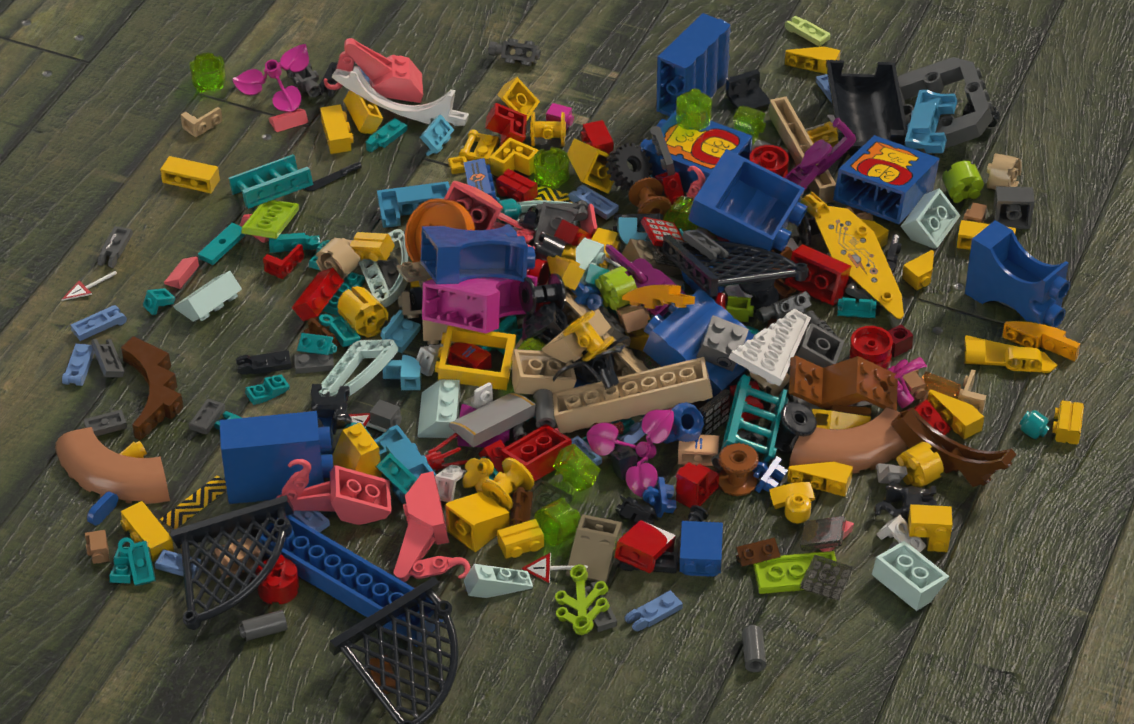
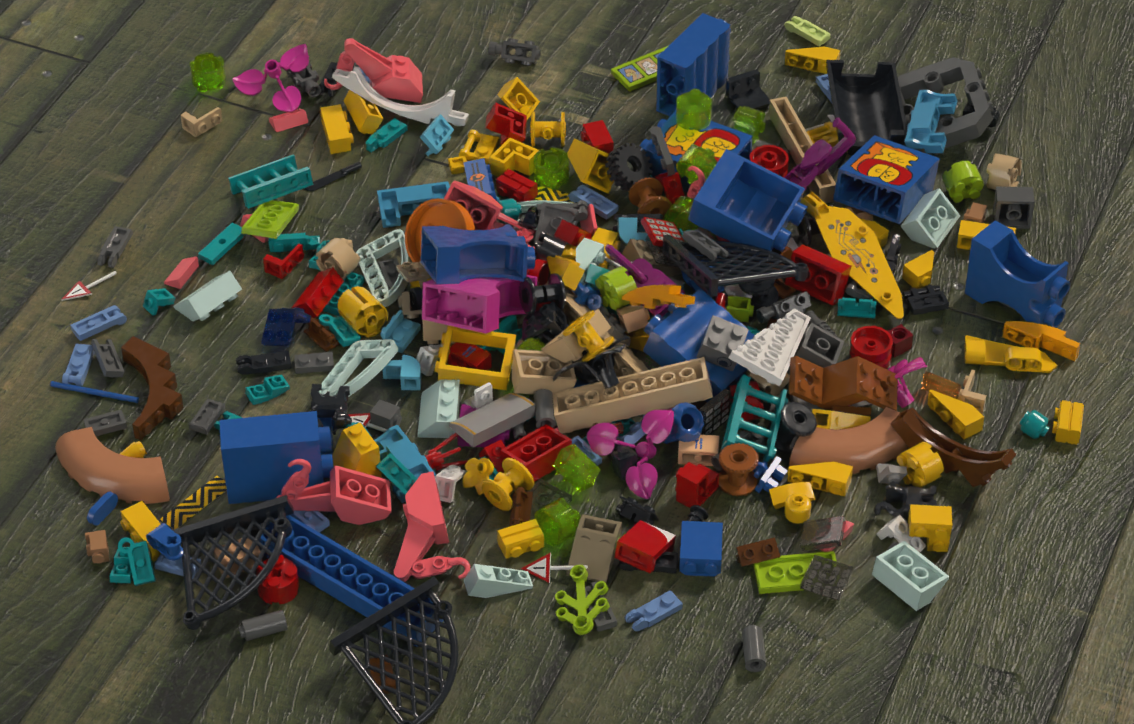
yellow brick [160,156,220,194] -> none
teal hinge [296,333,337,355] -> none
yellow brick [350,232,395,261] -> none
yellow slope [445,492,510,552] -> none
dark pink brick [546,103,574,130] -> none
blue hips [642,477,677,518] -> none
medium nougat brick [899,369,926,400] -> none
red bracket [914,399,951,435] -> none
none -> blue axle [50,381,139,403]
none -> blue piece [146,523,184,561]
none -> clear blue bracket [261,307,311,346]
none -> tile [611,46,668,92]
none -> clear neon green brick [676,144,717,184]
none -> black plate [902,284,949,315]

